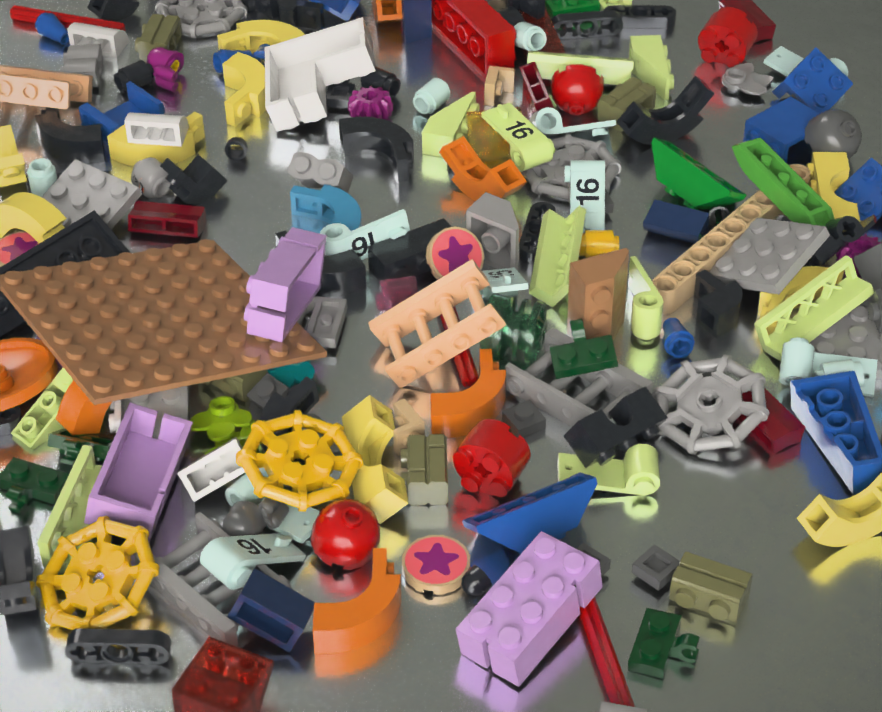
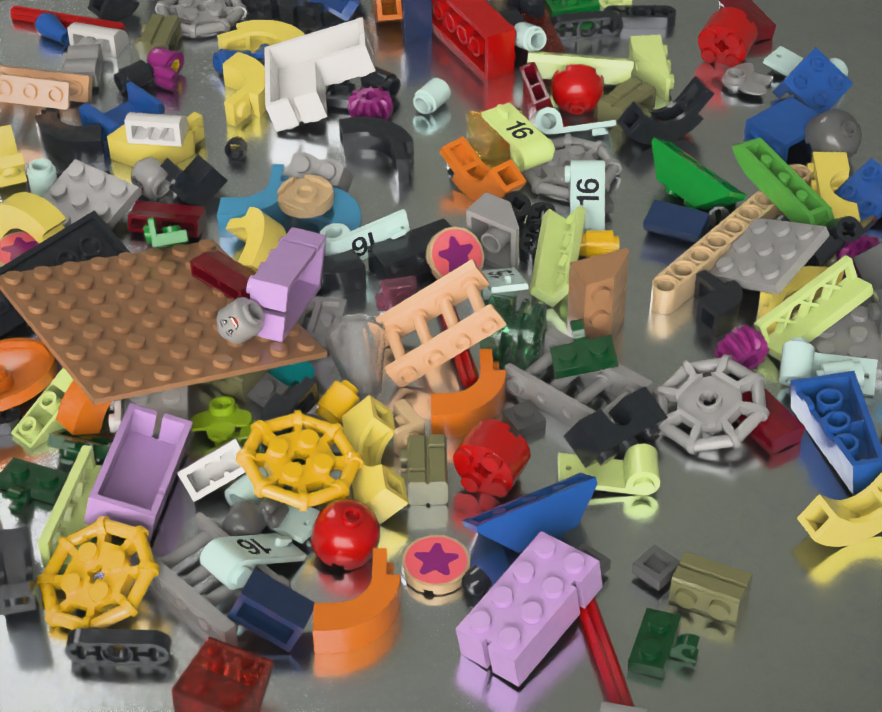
yellowish green slope [422,92,480,158] -> none
tan bracket [484,66,515,106] -> none
yellowish green door [628,256,664,340] -> none
blue cone [663,318,695,358] -> none
none -> bracket [143,217,190,249]
none -> dark red piece [190,250,256,300]
none -> light grey head [216,297,264,344]
none -> dark azure arch [217,164,290,237]
none -> light yellow arch [225,207,286,272]
none -> tan tile [277,174,334,218]
none -> yellow brick [314,379,360,424]
none -> clear cone [324,313,386,403]
none -> black wheel [504,192,531,227]
none -> magenta gear [713,325,769,379]

